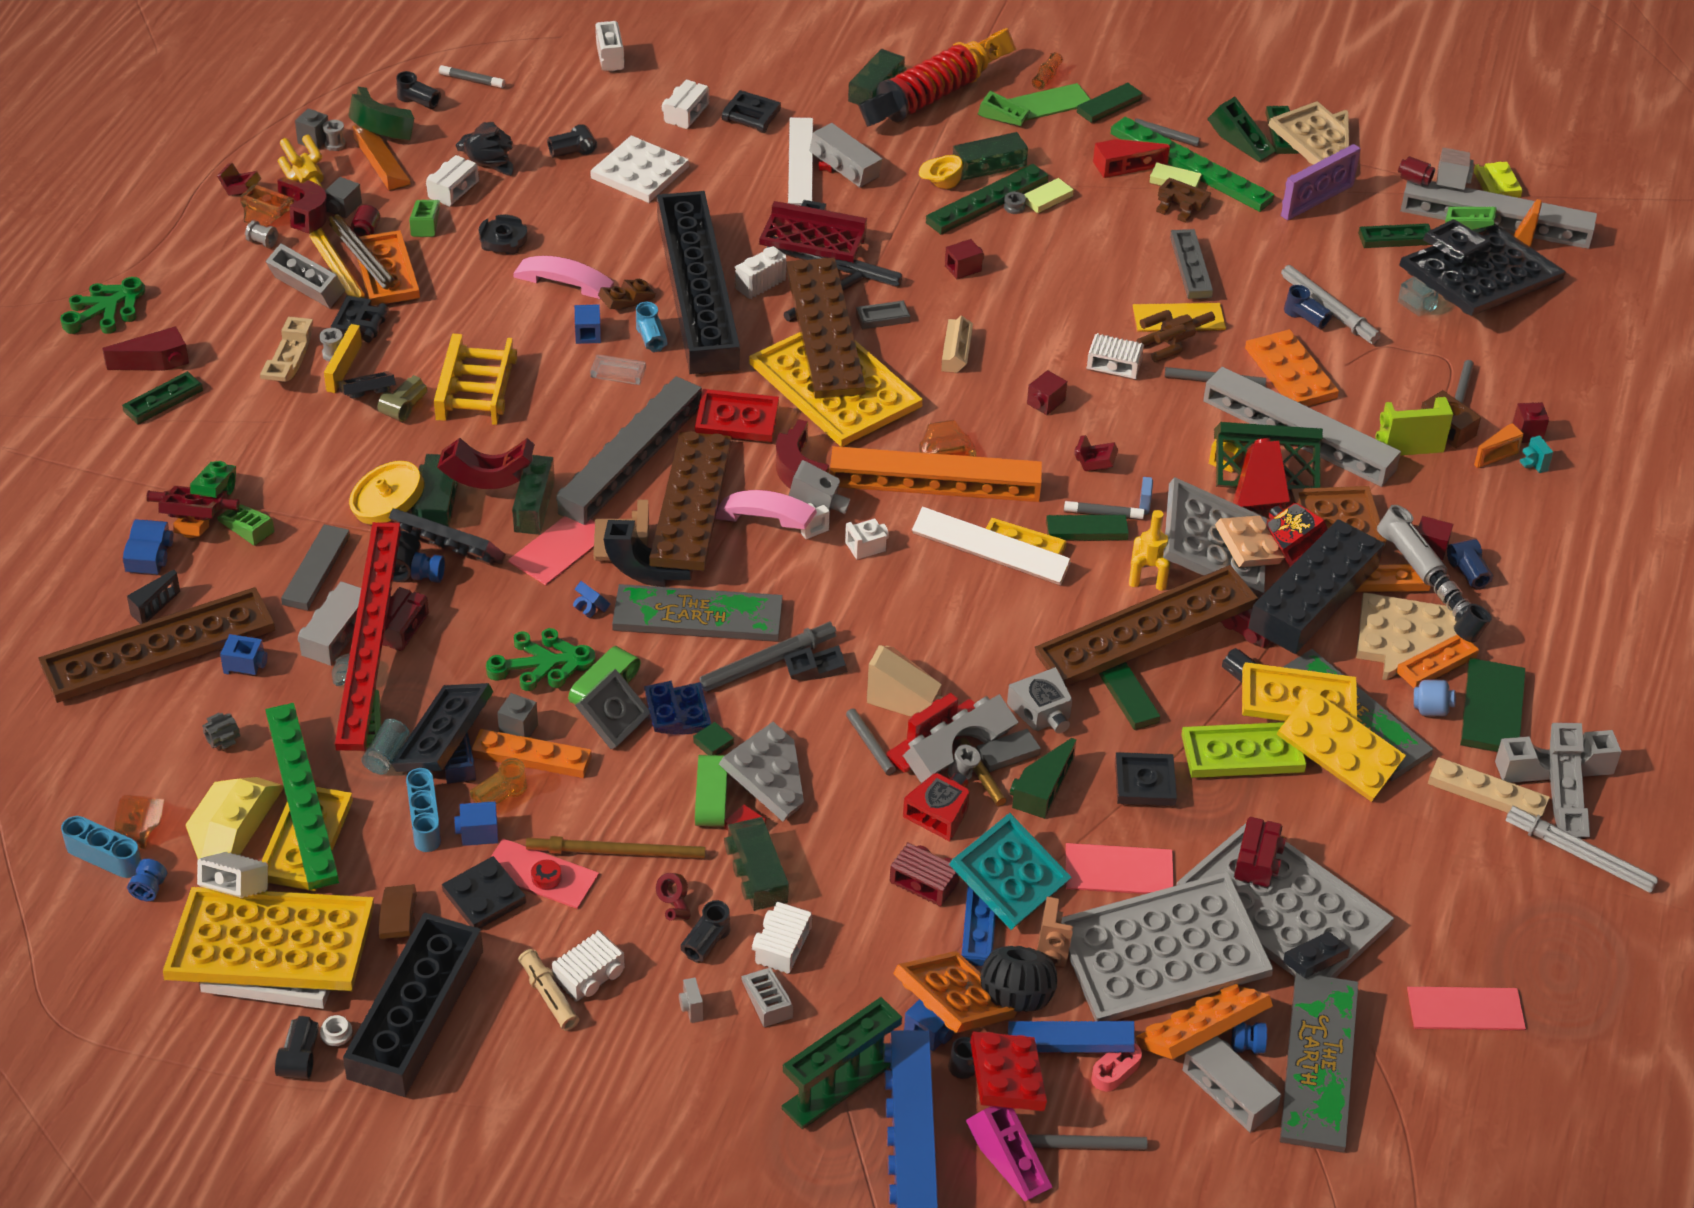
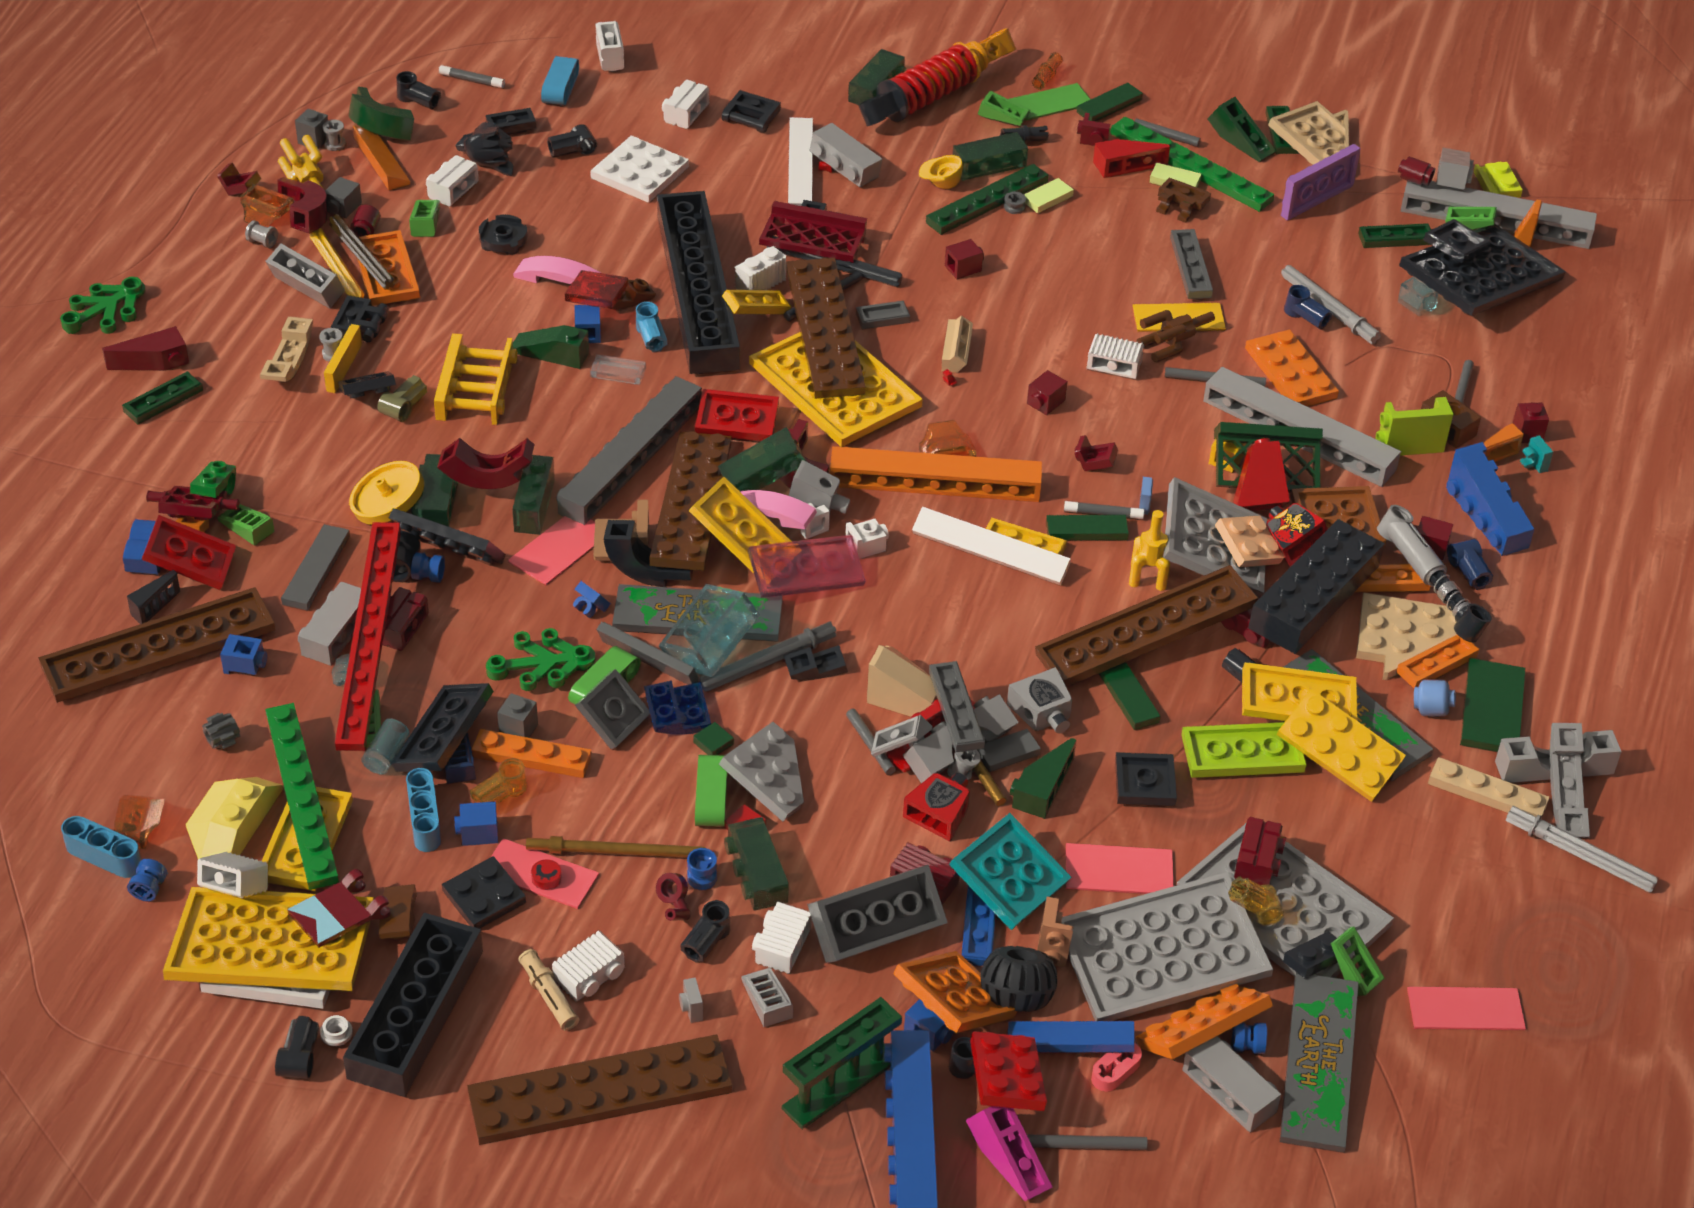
none -> red plate [141,515,237,590]
none -> dark red flag [287,869,391,948]
none -> reddish brown plate [467,1034,732,1145]
none -> black plate [485,108,536,133]
none -> dark green slope [513,325,589,369]
none -> dark azure beam [541,56,579,105]
none -> clear red tile [565,270,628,309]
none -> dark grey tile [596,622,699,688]
none -> clear light blue brick [658,584,760,677]
none -> blue wheel [687,848,717,890]
none -> yellow plate [689,477,801,586]
none -> clear green brick [718,427,807,492]
none -> yellow tile [722,290,791,314]
none -> clear pink tile [748,535,866,598]
none -> dark grey brick [807,864,948,963]
none -> light grey slope [871,715,932,757]
none -> dark grey tile [929,661,985,752]
none -> red piece [943,369,958,387]
none -> black pin [1000,125,1049,144]
none -> dark red bracket [1077,113,1111,146]
none -> clear yellow piece [1228,877,1284,925]
none -> bright green slope [1331,926,1385,996]
none -> blue wedge [1446,442,1534,556]

